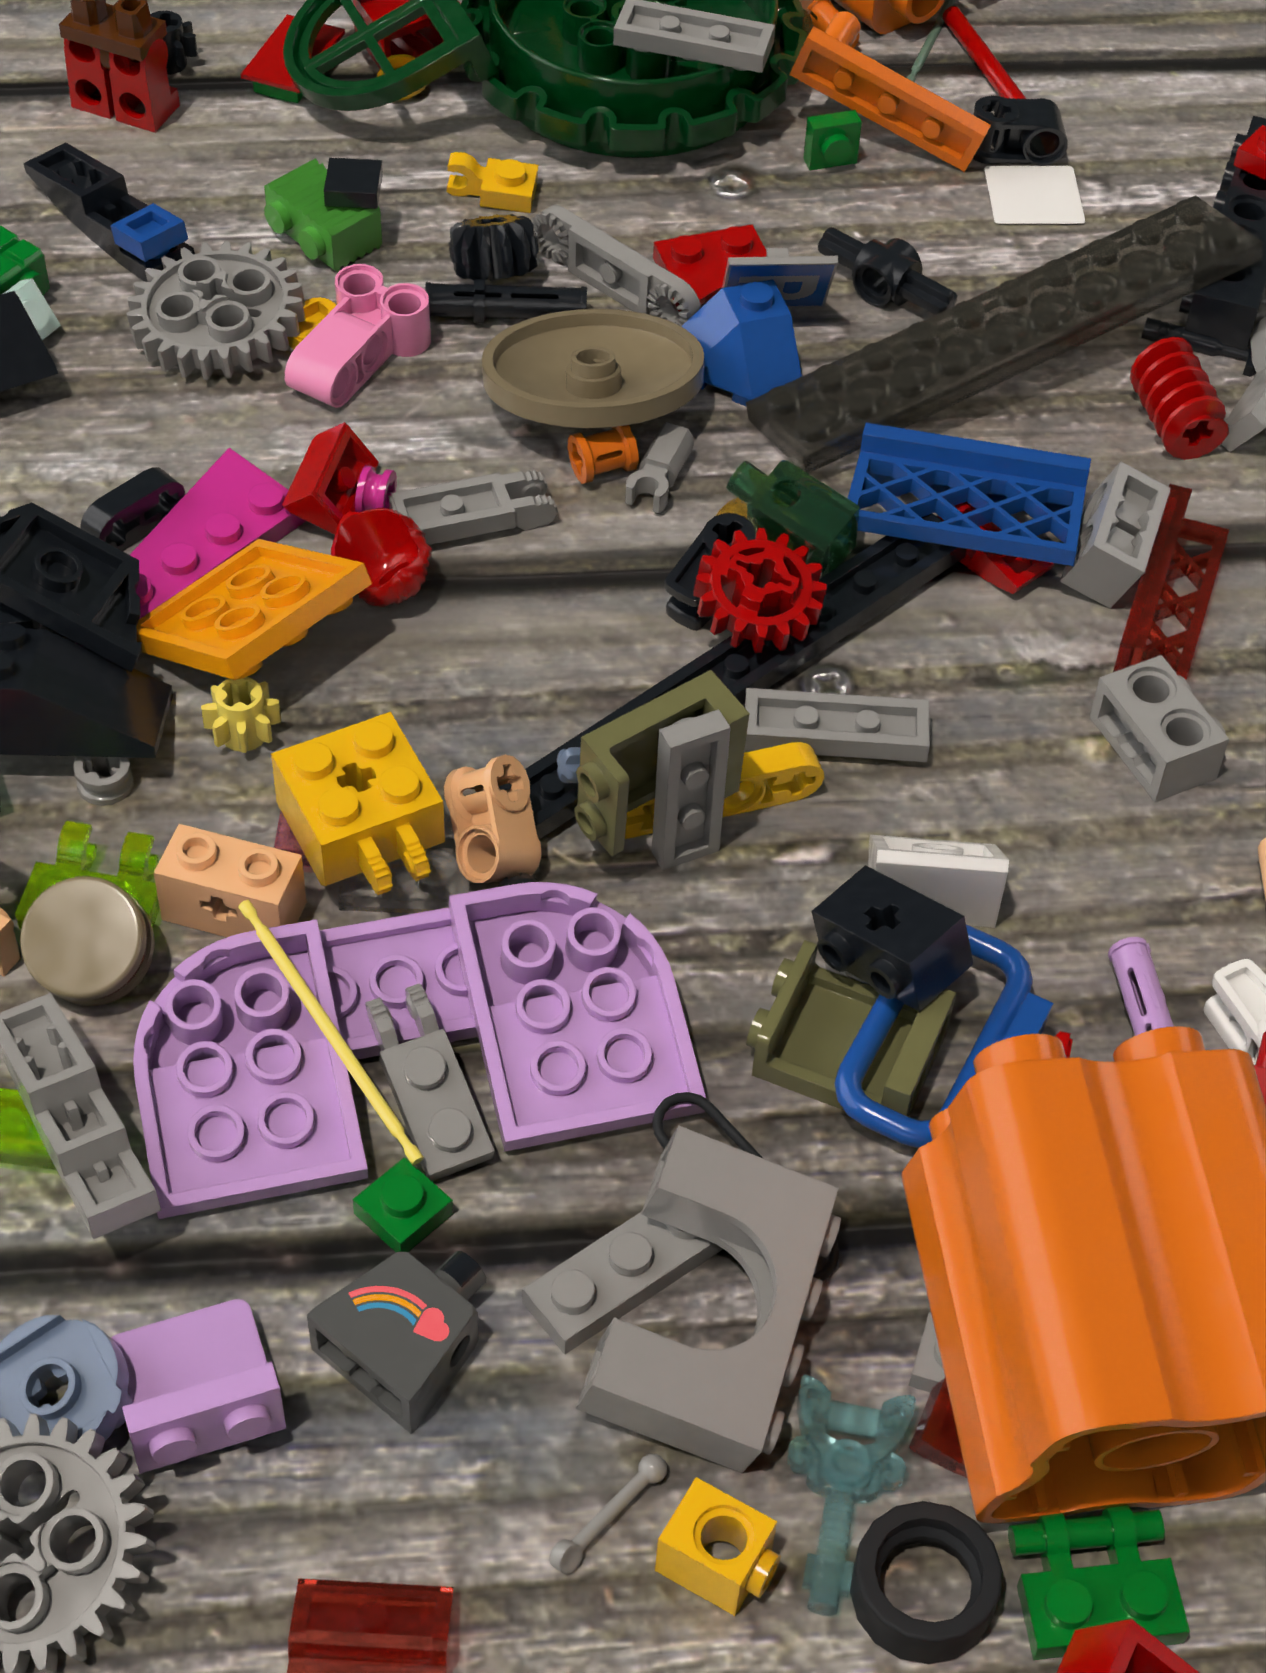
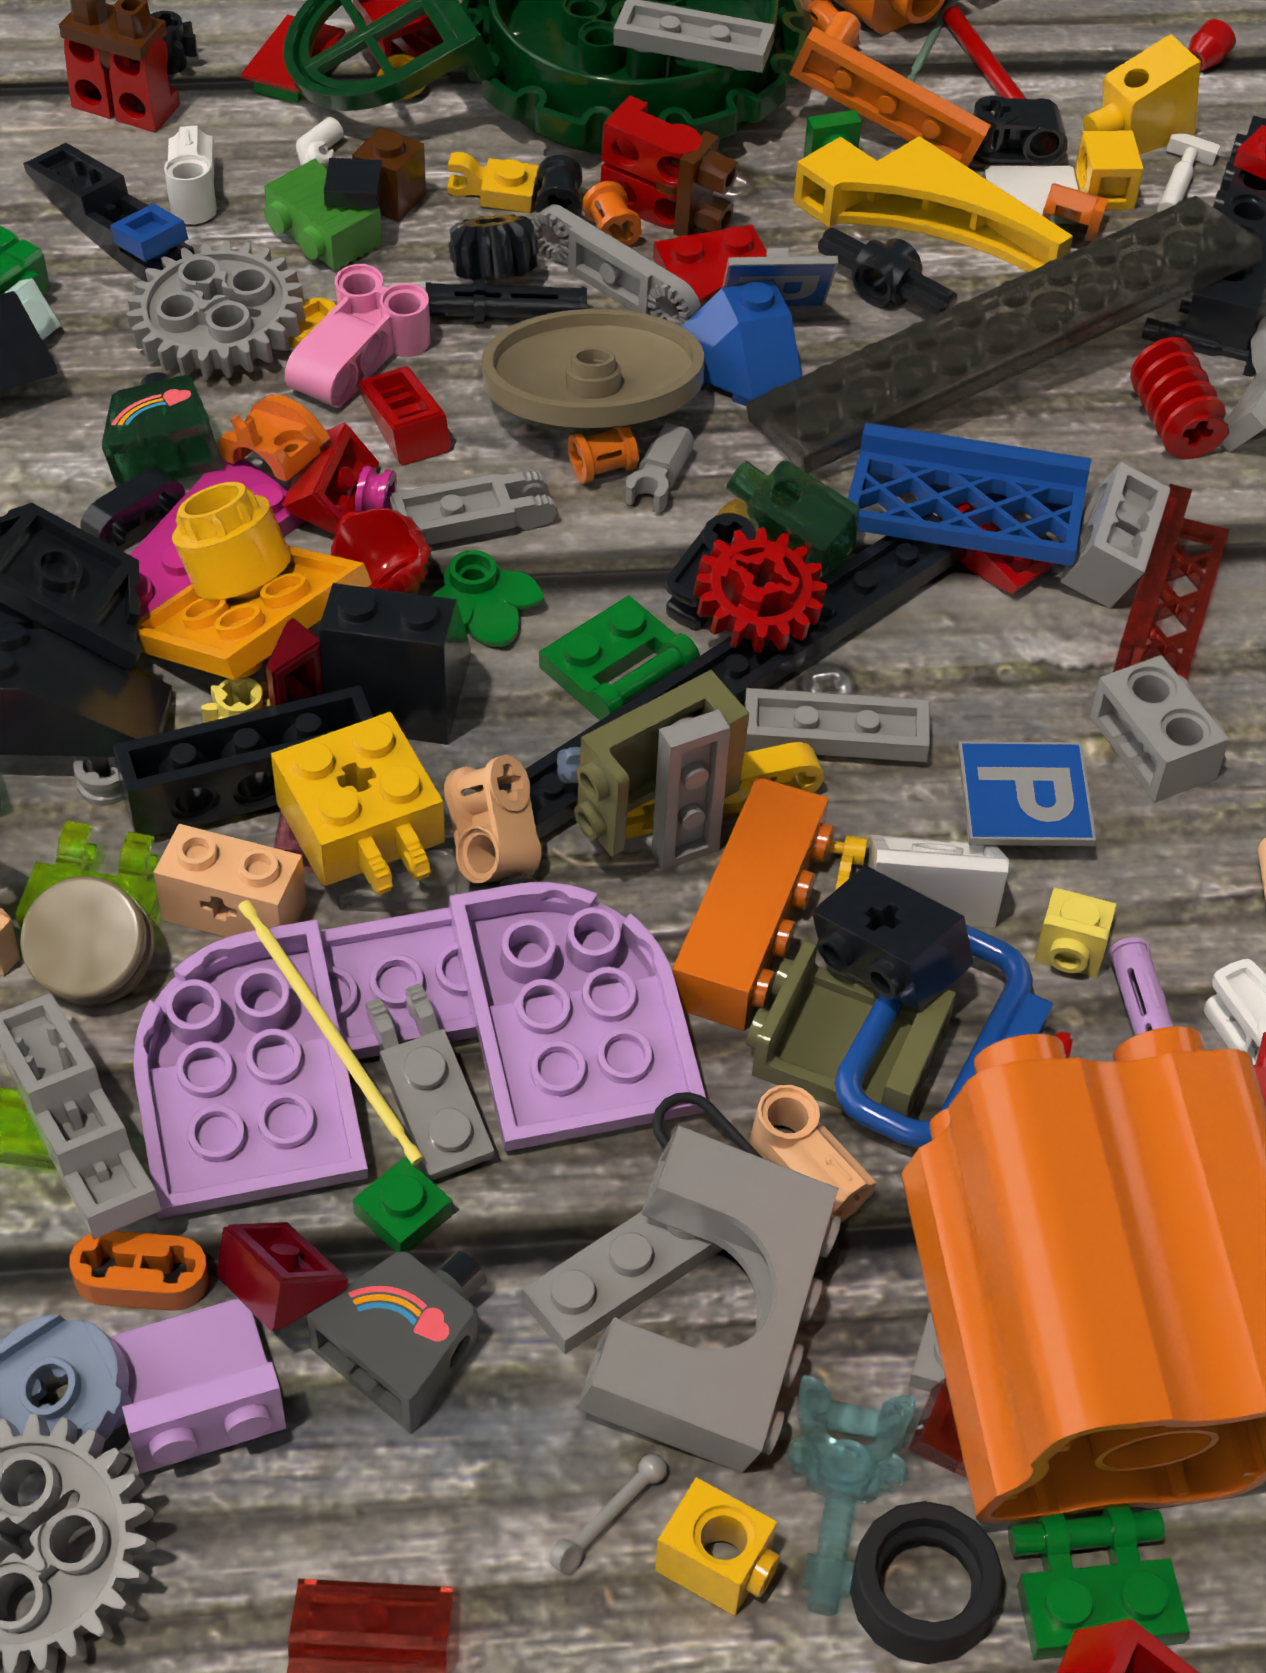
none -> orange beam [70,1231,209,1311]
none -> clear green torso [102,372,224,488]
none -> black brick [113,685,373,840]
none -> white piece [164,126,217,225]
none -> yellow piece [172,482,291,600]
none -> dark red slope [217,1222,348,1331]
none -> orange piece [218,394,330,482]
none -> dark red slope [266,618,324,707]
none -> white arm [296,117,344,169]
none -> black slope [319,583,471,745]
none -> reddish brown brick [352,127,426,222]
none -> red slope [357,366,451,465]
none -> green plate [432,550,544,647]
none -> black bush [535,155,582,216]
none -> green plate [539,595,700,720]
none -> orange bush [582,181,642,247]
none -> red hips [600,95,739,236]
none -> orange brick [672,776,835,1031]
none -> light nougat piece [749,1085,877,1222]
none -> yellow arch [793,136,1073,286]
none -> yellow piece [829,835,868,890]
none -> blue piece [957,741,1096,846]
none -> light yellow bracket [1034,887,1117,978]
none -> orange piece [1042,183,1109,244]
none -> yellow brick [1075,130,1143,211]
none -> yellow torso [1083,34,1201,155]
none -> white piece [1157,134,1220,219]
none -> red hose [1188,19,1236,71]

